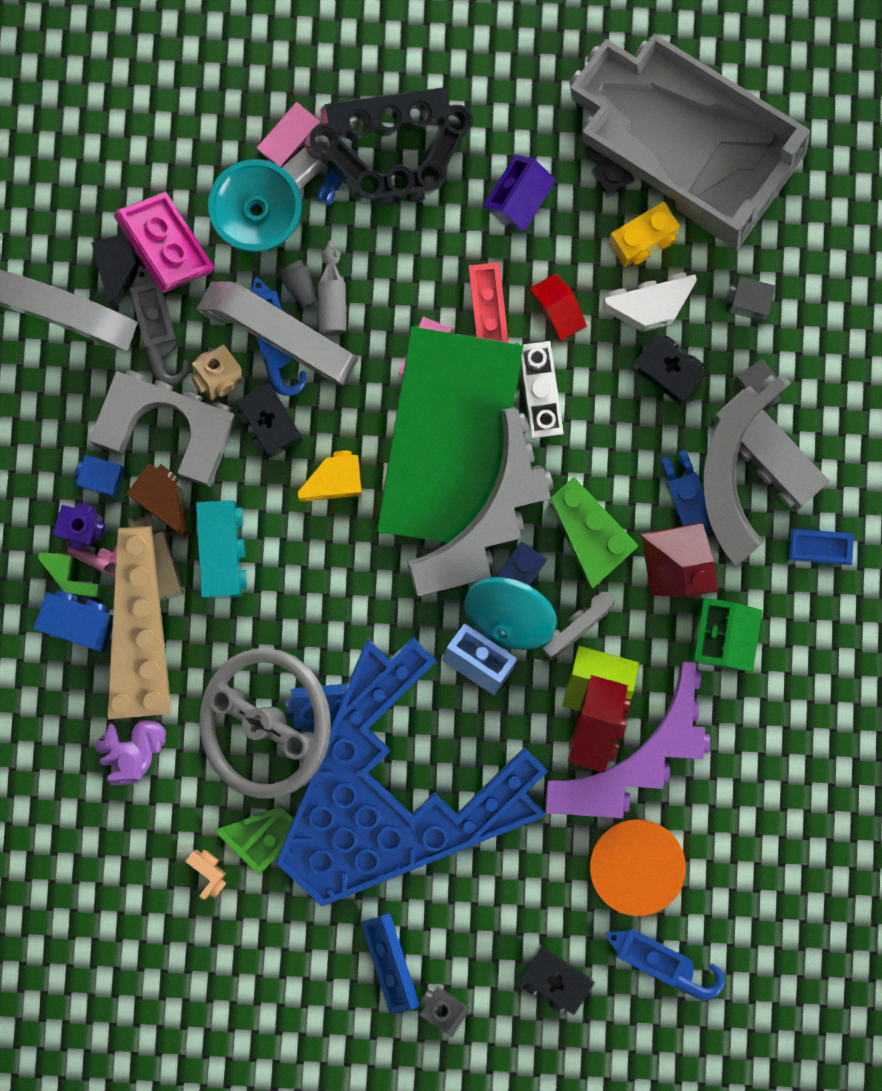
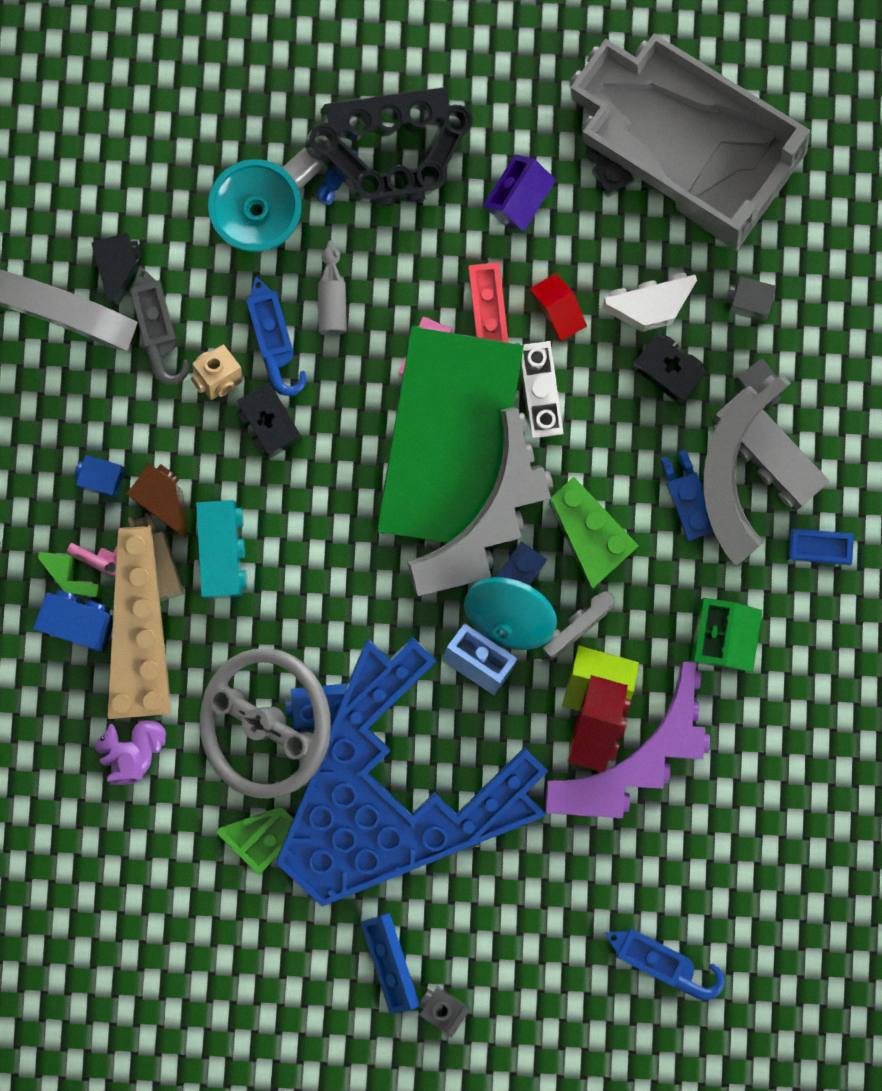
dark purple brick [53,503,105,551] -> none
light grey arch [89,370,237,488] -> none
dark pink tile [113,192,215,293] -> none
light nougat bracket [185,849,226,900] -> none
light grey beam [196,282,358,386] -> none
bright pink tile [257,102,320,167] -> none
dark grey cone [280,260,318,309] -> none
yellow slope [298,451,362,502] -> none
black brick [519,944,595,1015] -> none
orange tile [589,819,686,916] -> none
yellow brick [608,202,681,268] -> none
dark red slope [640,522,718,597] -> none

